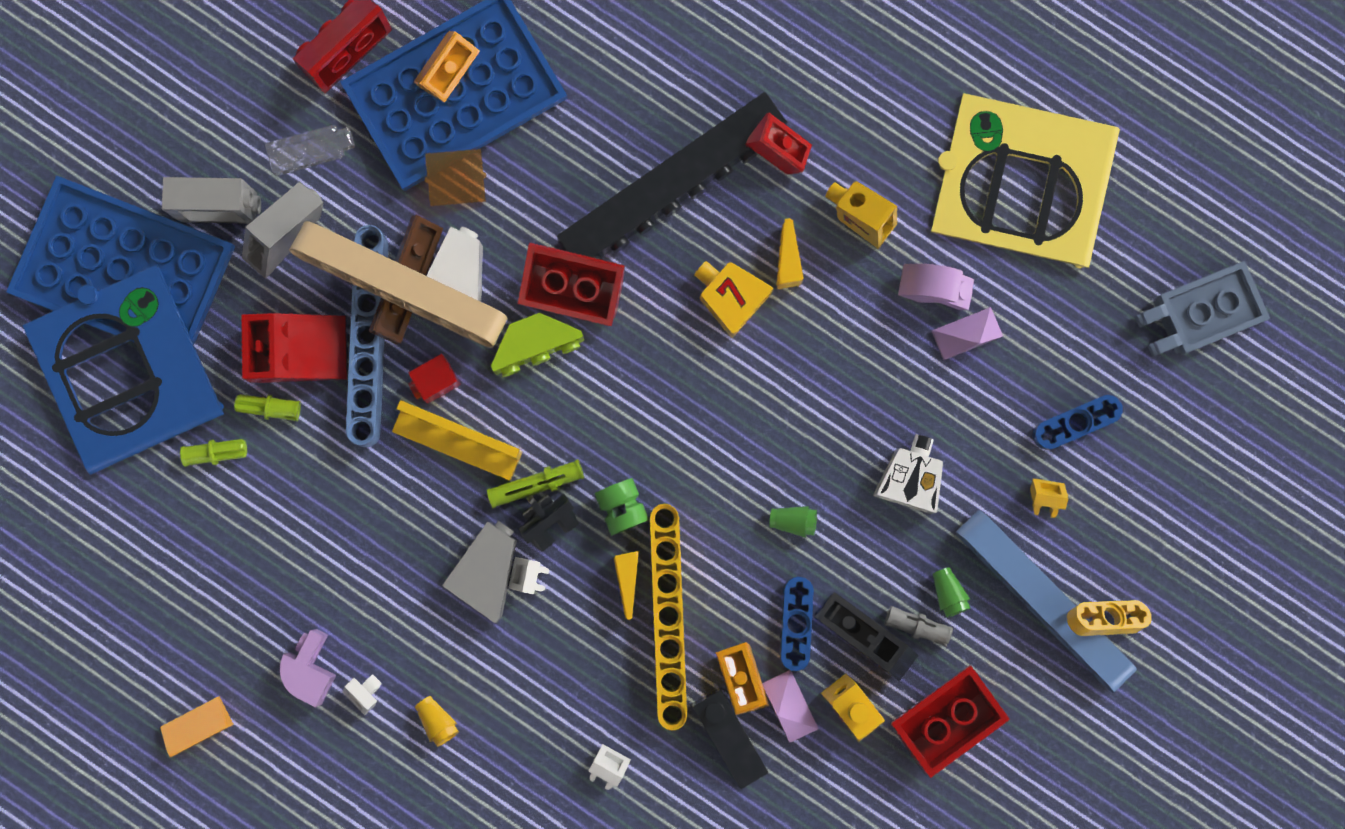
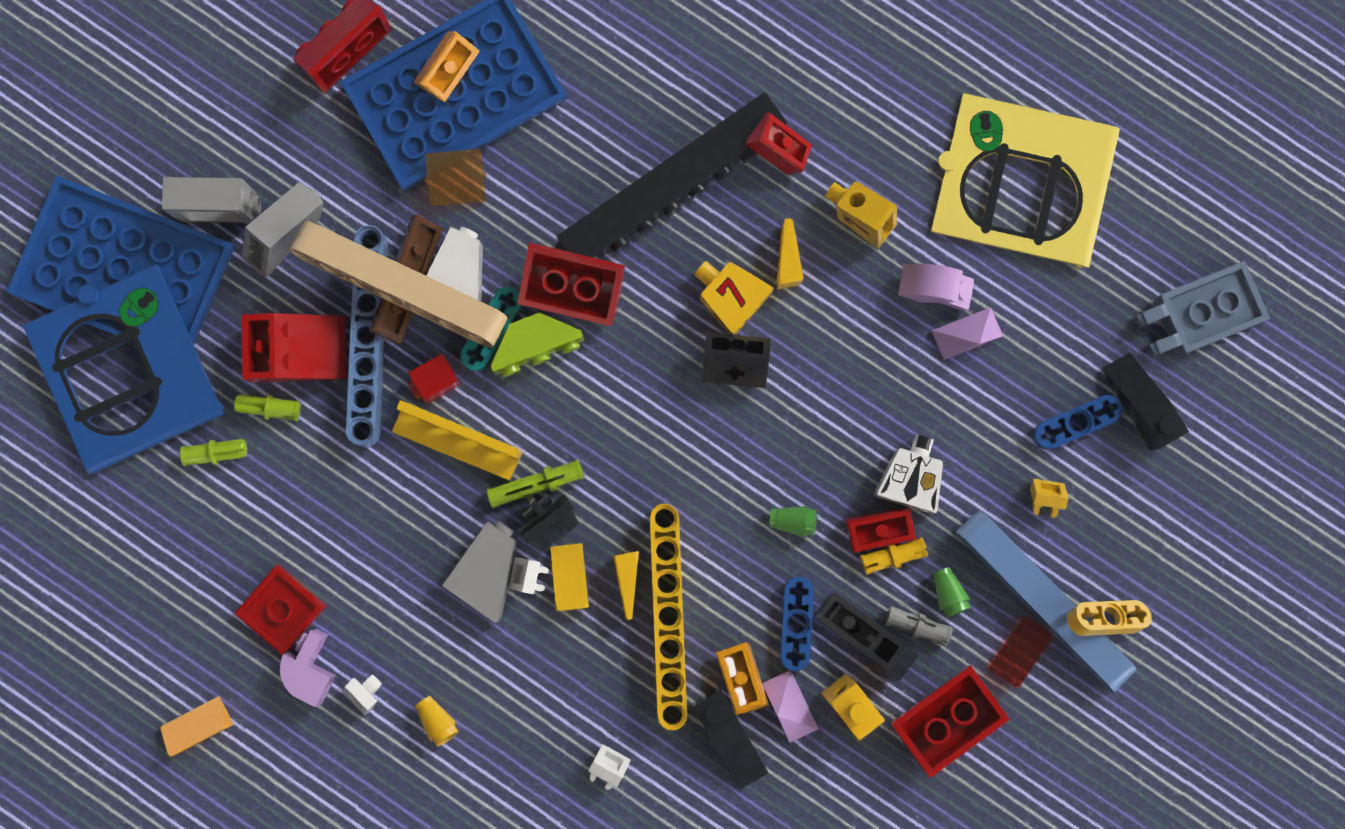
clear hinge [265,125,355,176] -> none
bright green wheel [594,478,649,536] -> none
none -> red tile [234,564,327,656]
none -> teal beam [461,287,523,372]
none -> yellow slope [550,543,589,611]
none -> black brick [702,332,771,388]
none -> red slope [844,506,916,553]
none -> yellow pin [860,537,928,575]
none -> clear red slope [987,616,1054,689]
none -> black slope [1101,352,1189,451]

